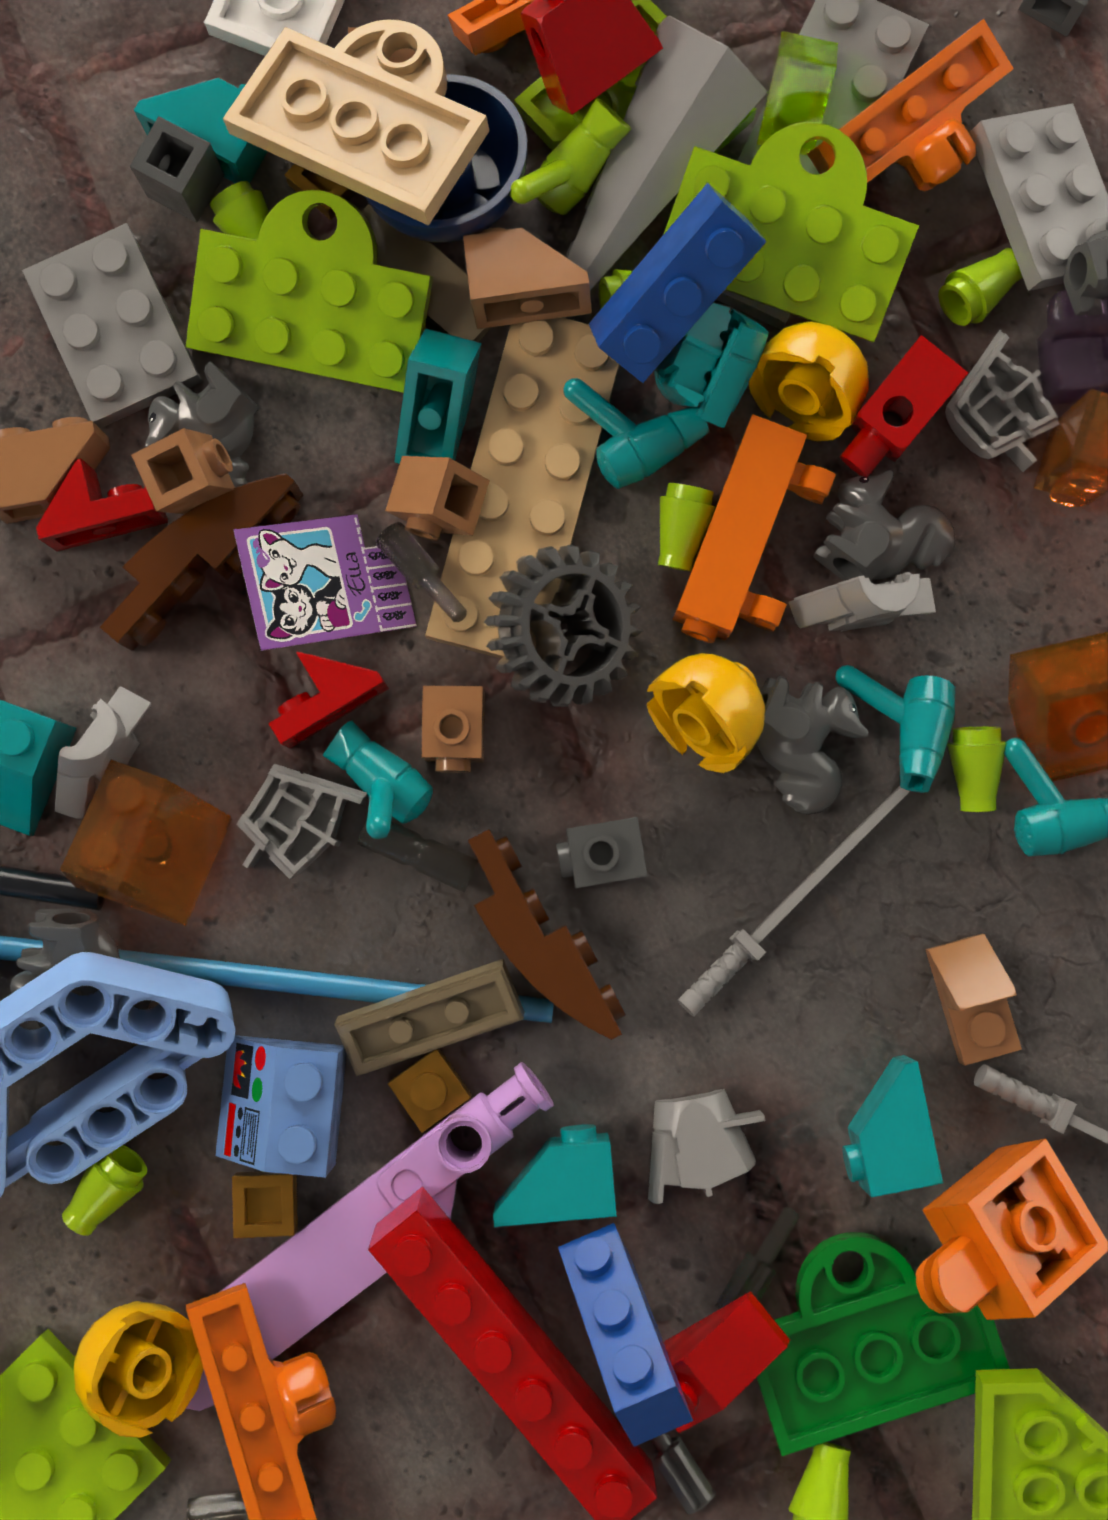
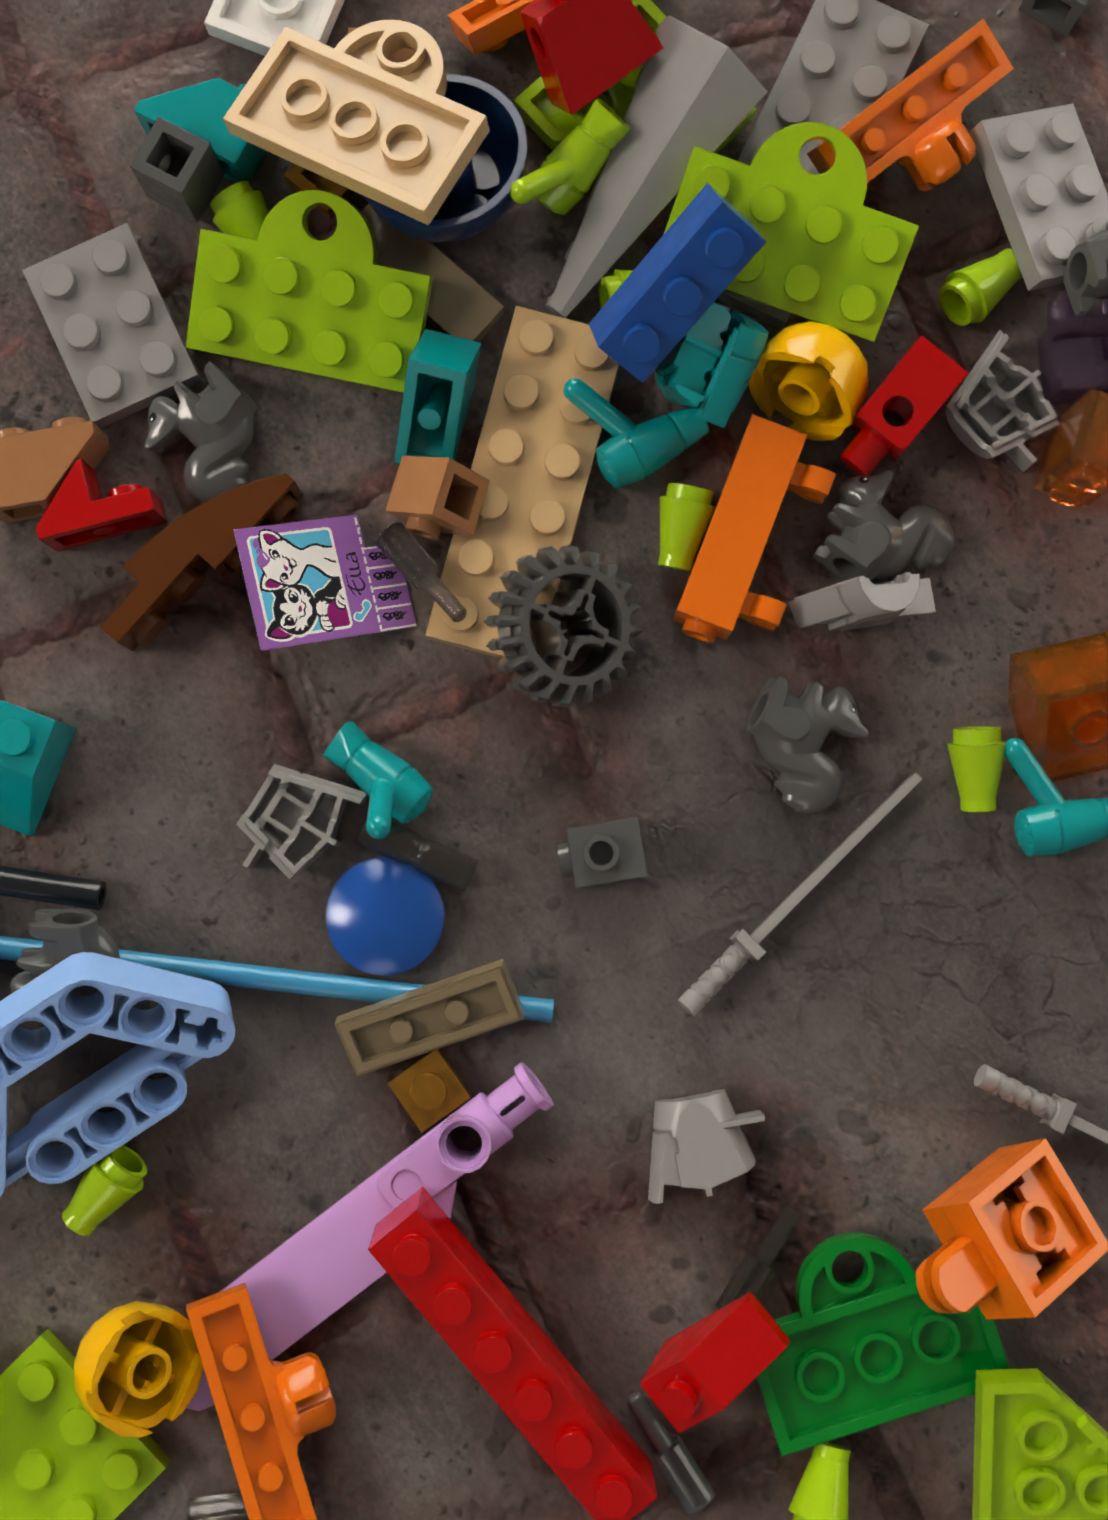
light grey piece [55,686,151,819] -> none
clear orange slope [60,759,232,927] -> none
medium nougat brick [131,428,235,514] -> none
medium blue slope [215,1035,347,1178] -> none
pearl gold plate [232,1171,298,1238] -> none
red slope [268,652,389,749] -> none
medium nougat brick [422,686,485,773] -> none
medium nougat slope [463,227,592,329] -> none
reddish brown slope [468,829,626,1040] -> none
teal slope [493,1124,617,1227] -> none
brick [558,1223,693,1447] -> none
yellow cylinder [647,653,765,773] -> none
clear neon green slope [756,31,838,156] -> none
teal piece [835,665,955,793] -> none
teal slope [842,1055,943,1198] -> none
medium nougat slope [925,933,1022,1066] -> none
none -> blue dish [326,857,444,976]

